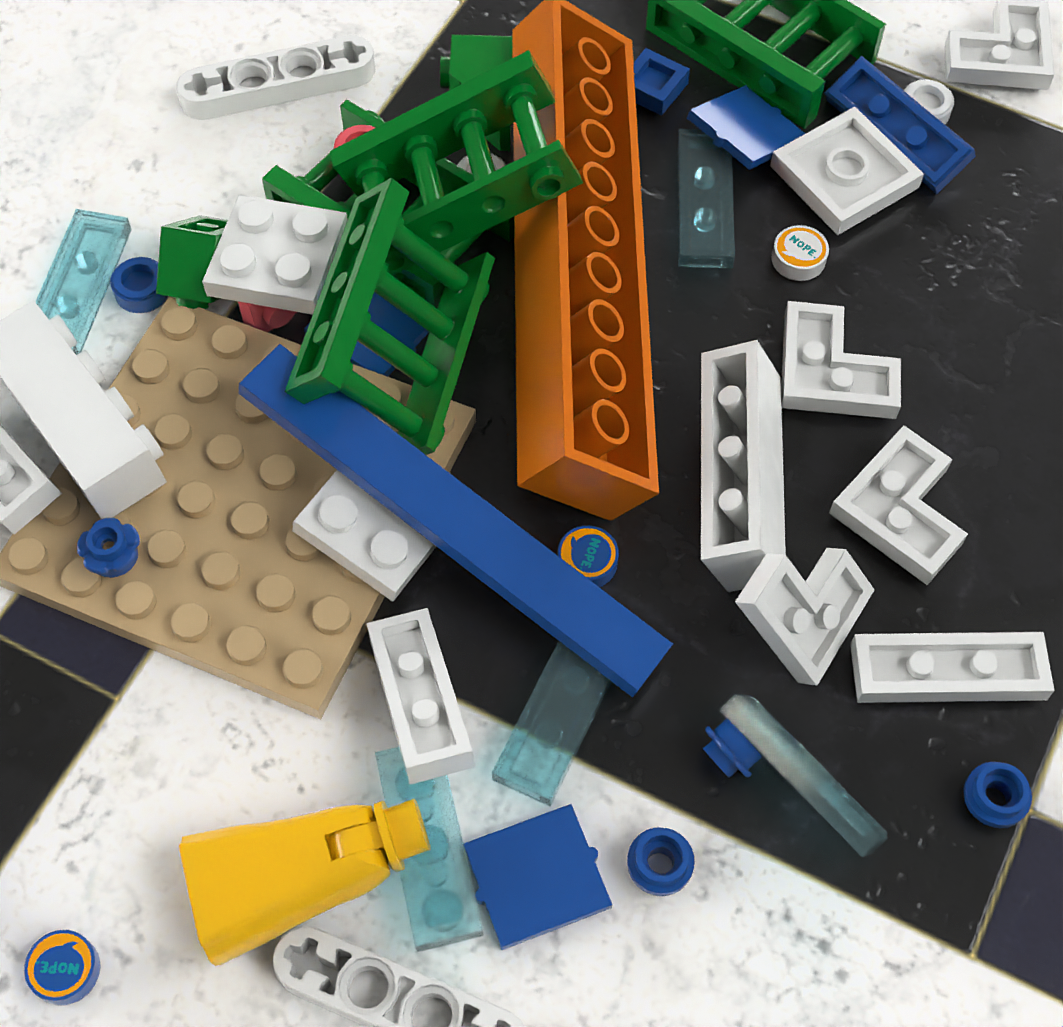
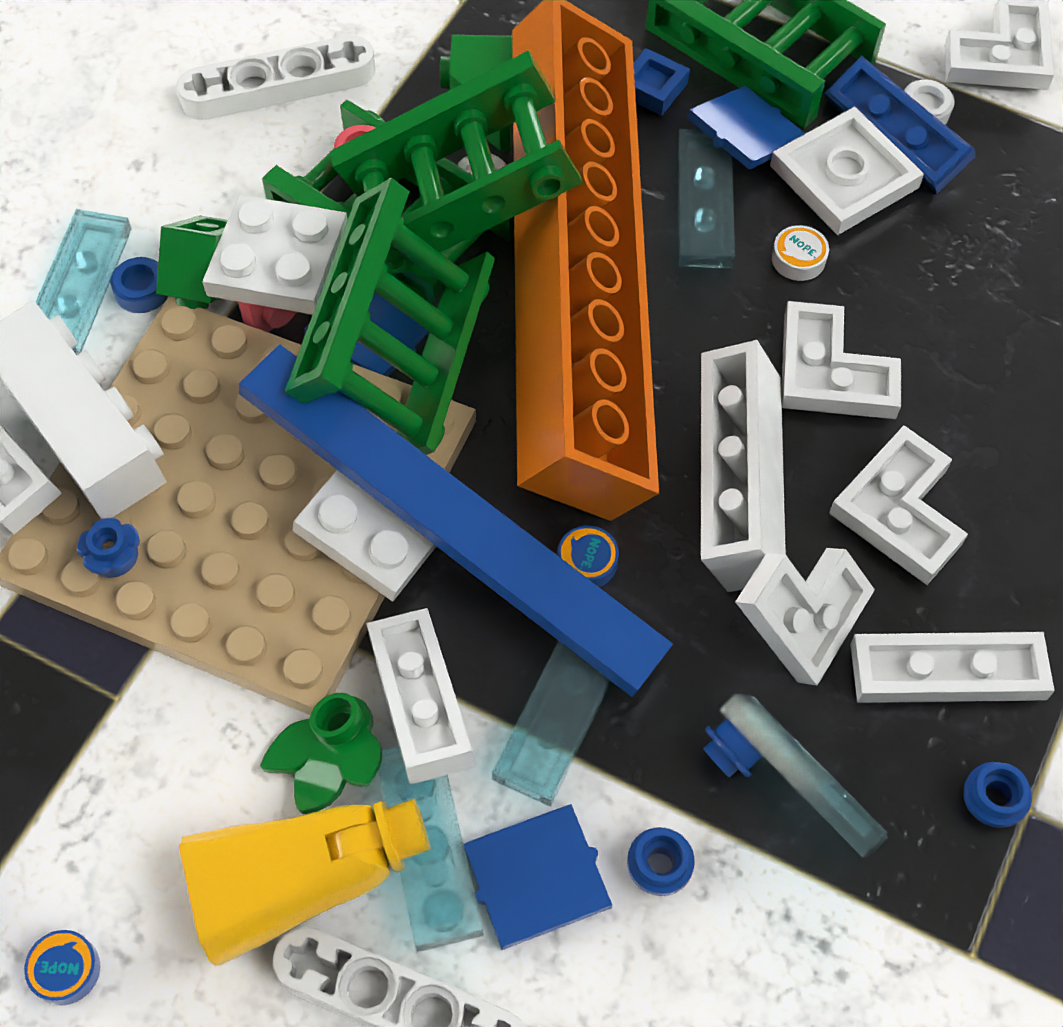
none -> green plate [260,693,382,814]

